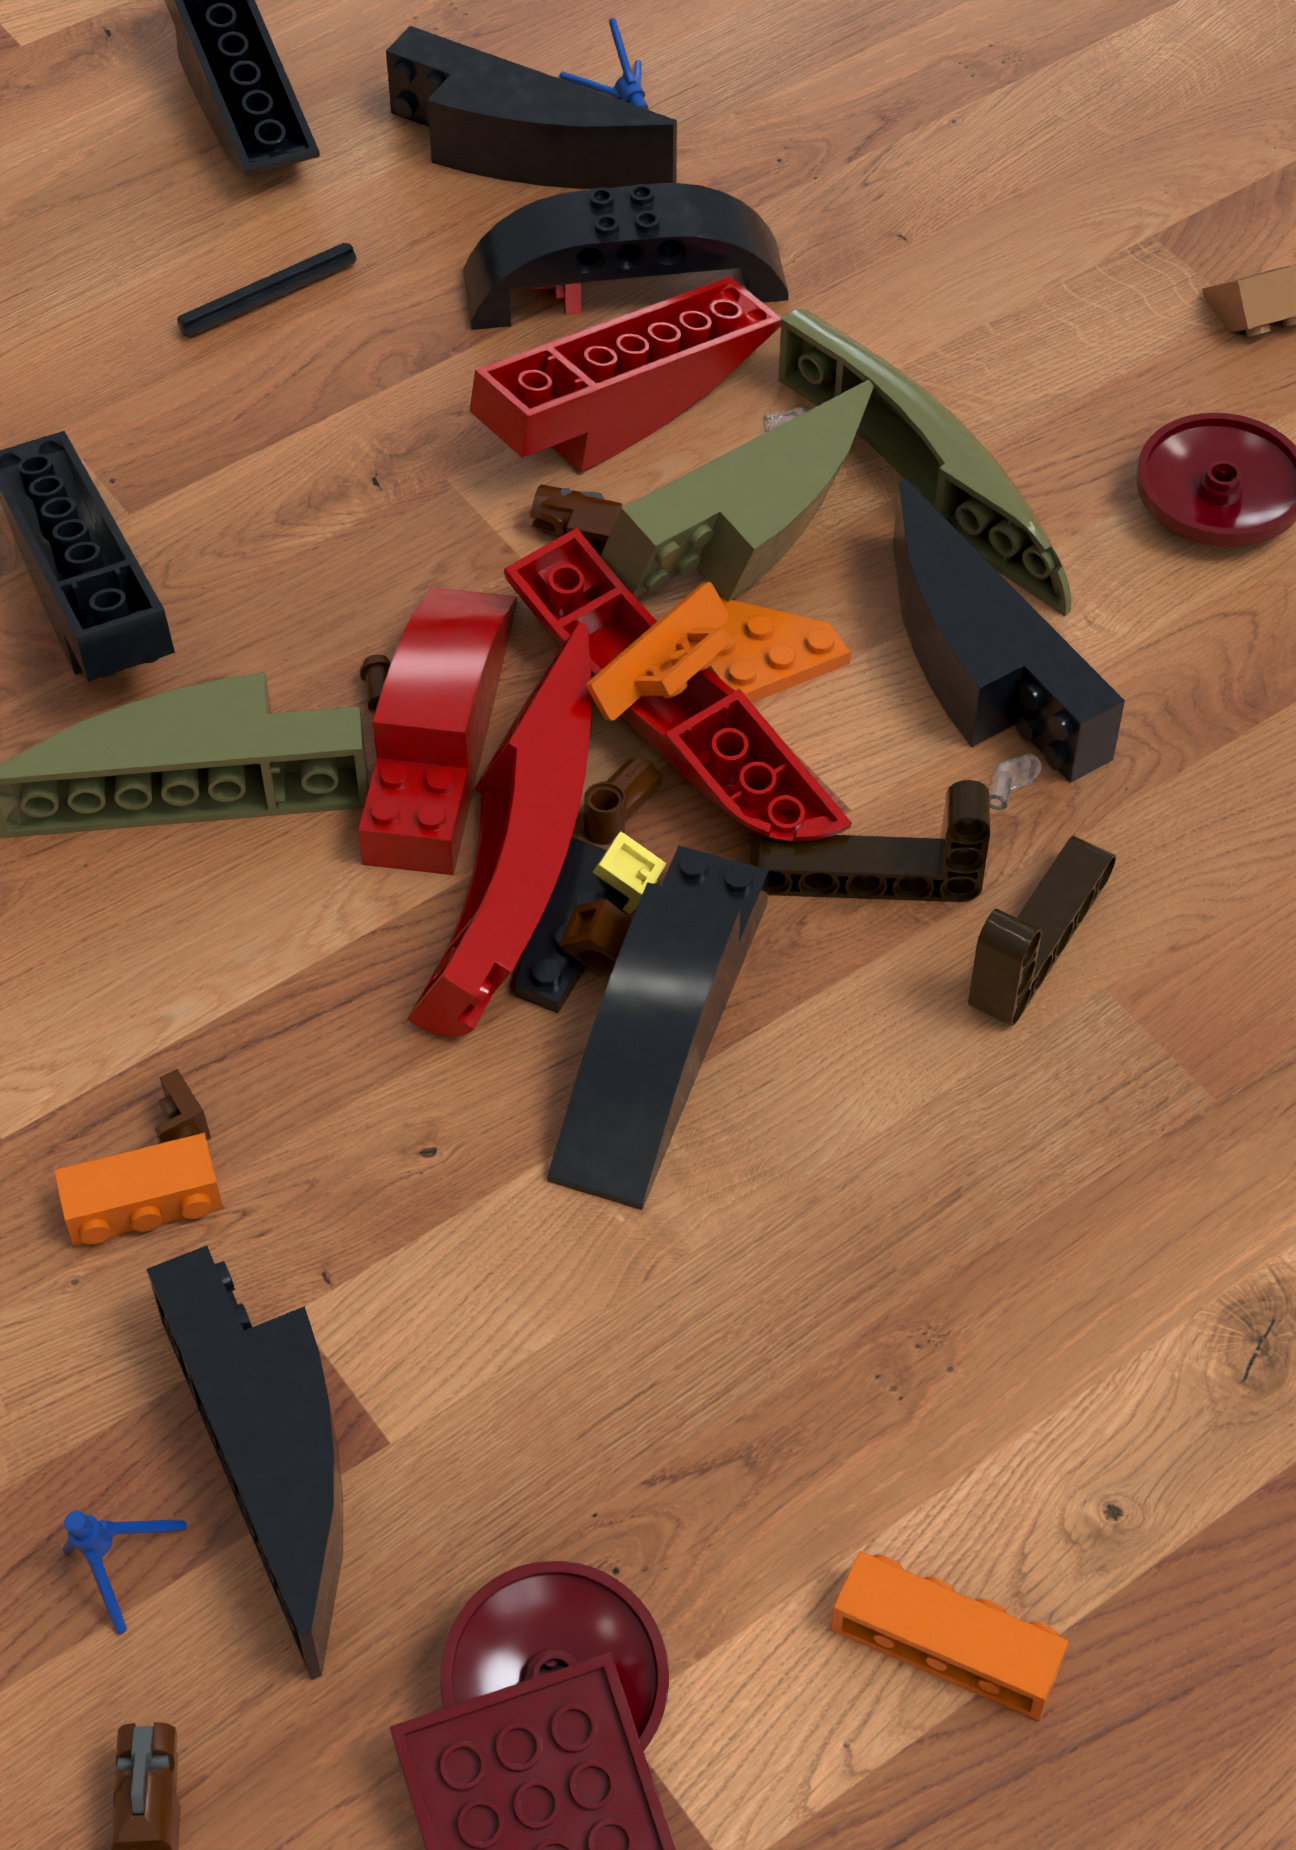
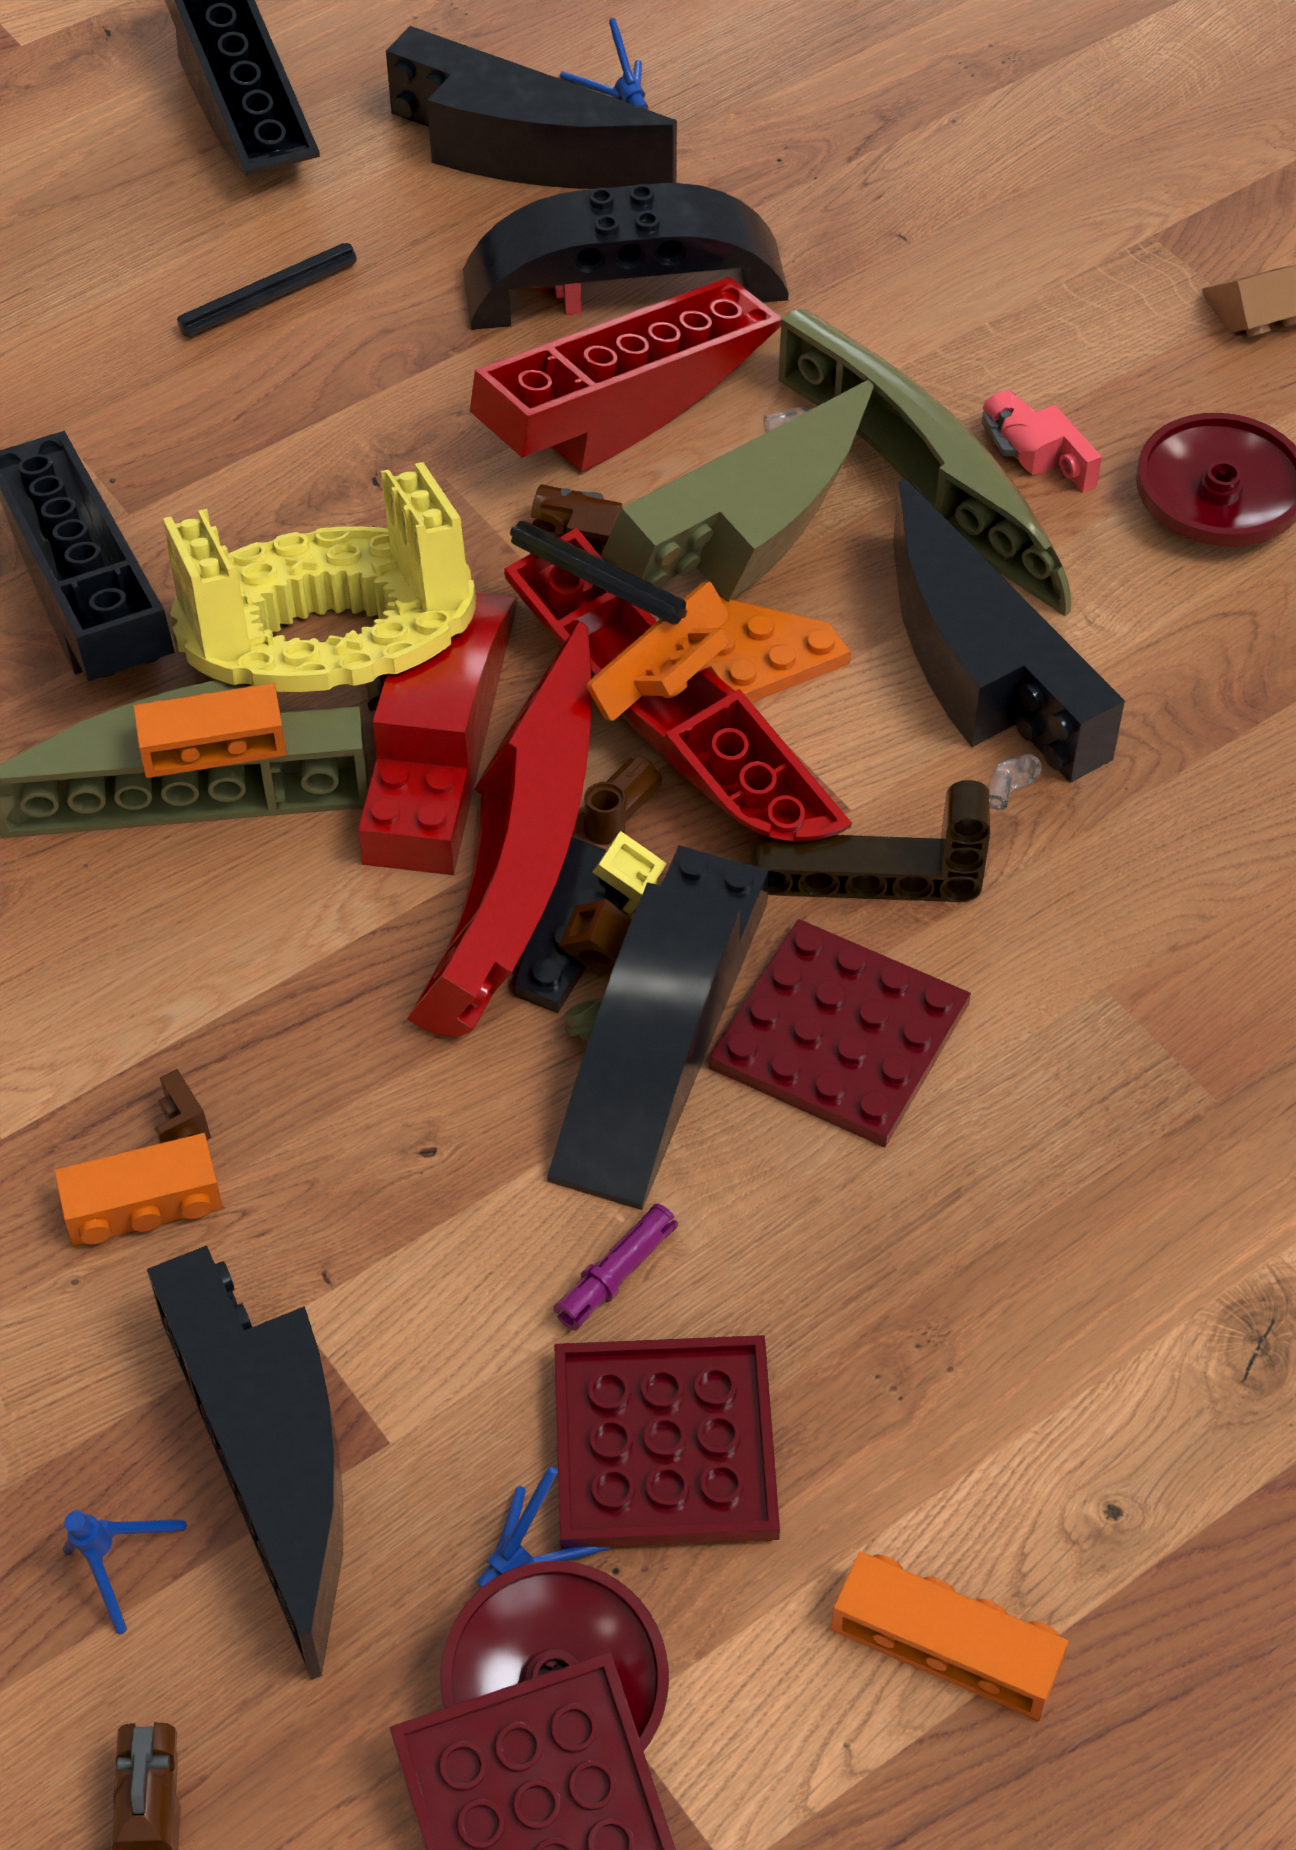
dark brown beam [968,836,1116,1026] -> none
none -> orange brick [133,683,287,778]
none -> light yellow piece [163,462,476,692]
none -> blue plant [475,1466,610,1588]
none -> black axle [510,521,688,625]
none -> magenta pin [553,1204,678,1330]
none -> dark red plate [554,1335,780,1549]
none -> olive plate [564,998,601,1040]
none -> dark red plate [709,919,971,1147]
none -> coral plate [981,390,1102,493]

